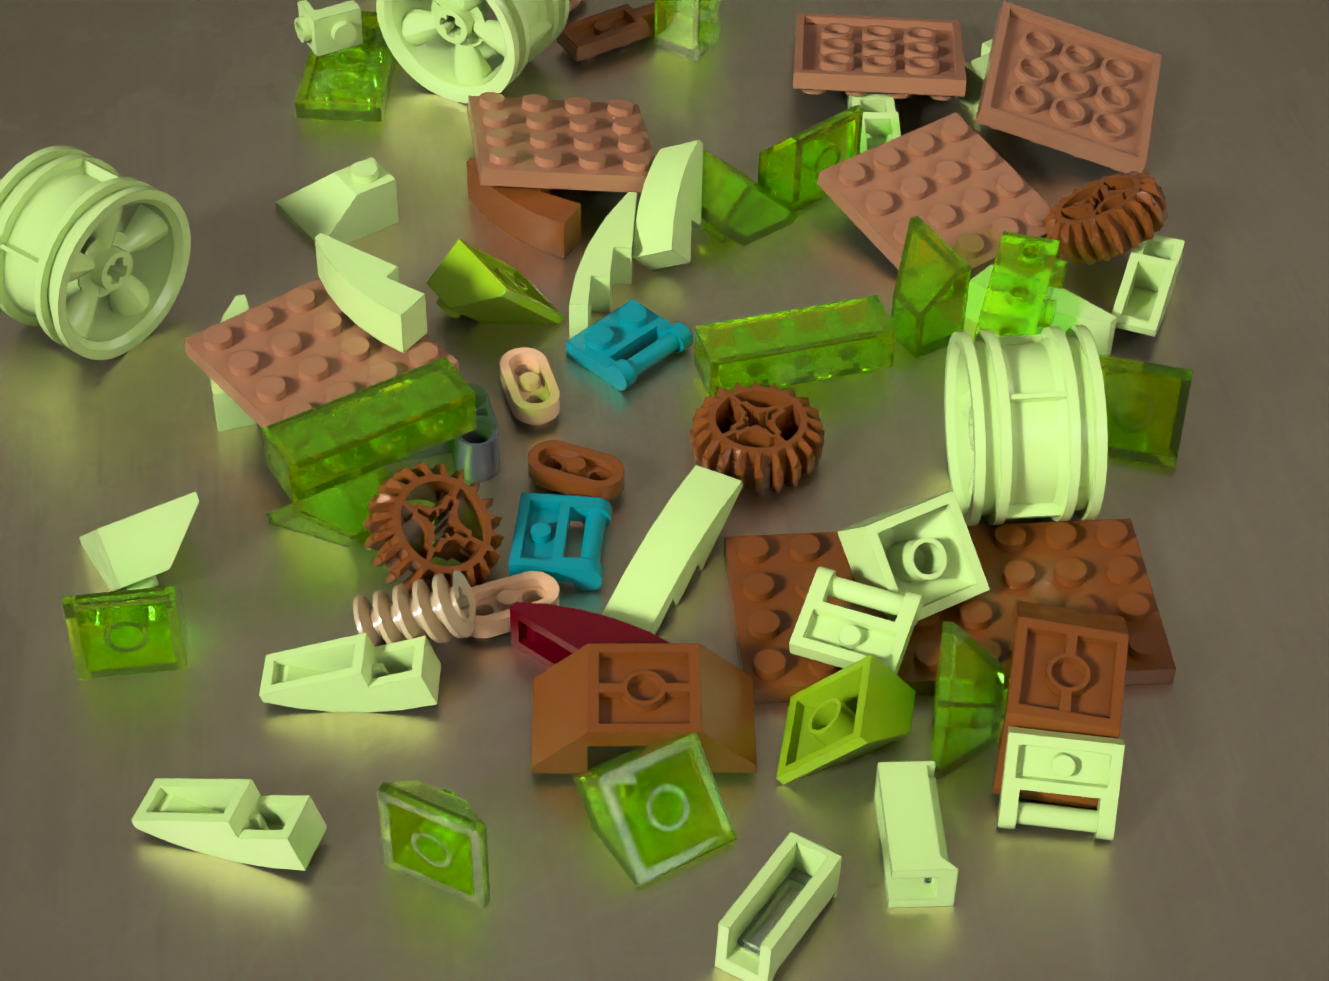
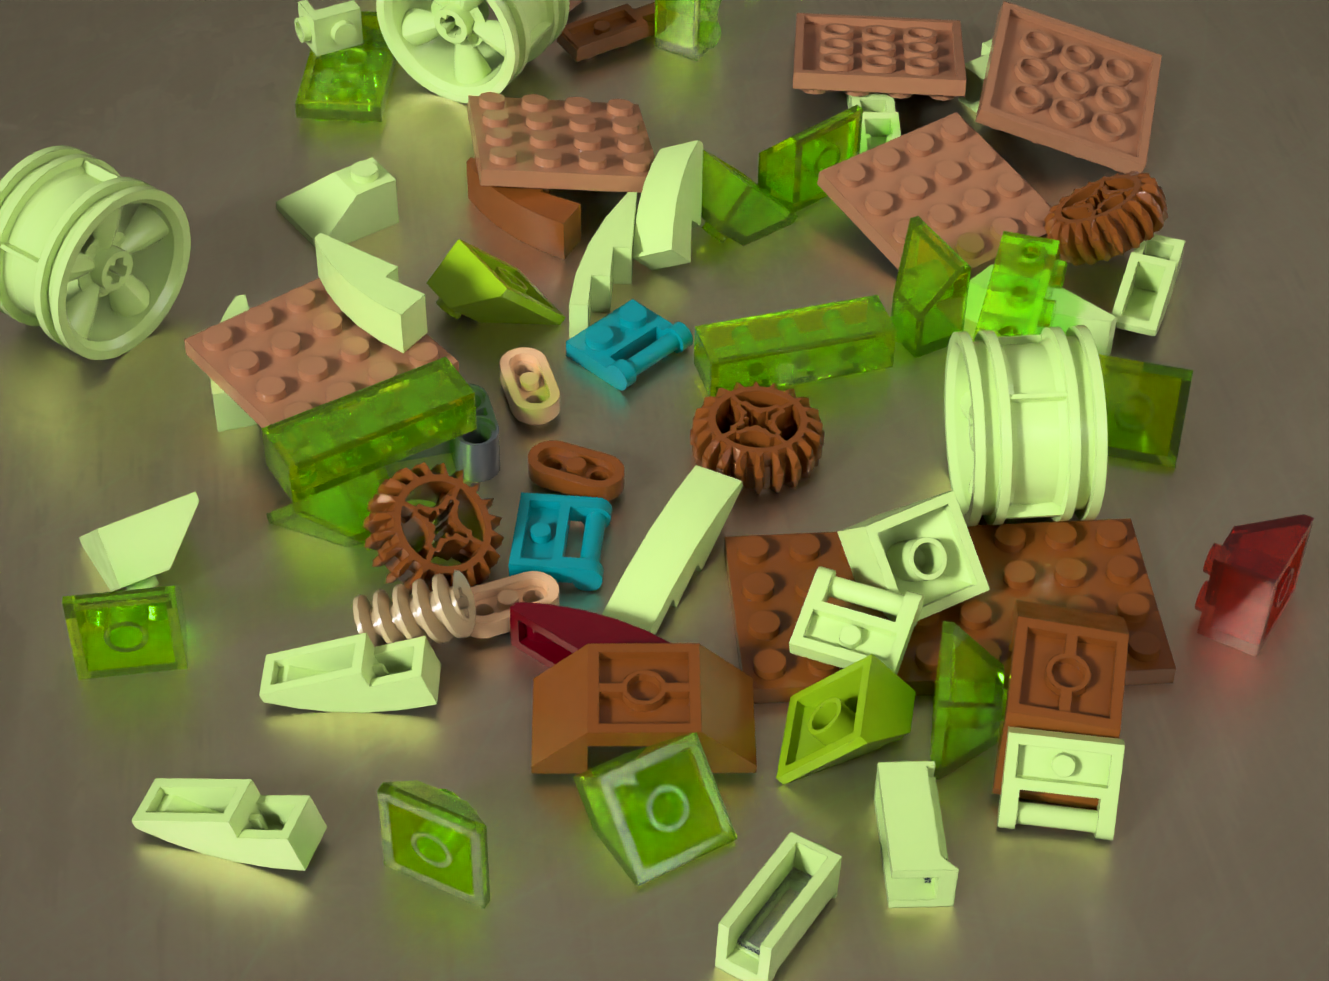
none -> clear red slope [1195,514,1314,657]

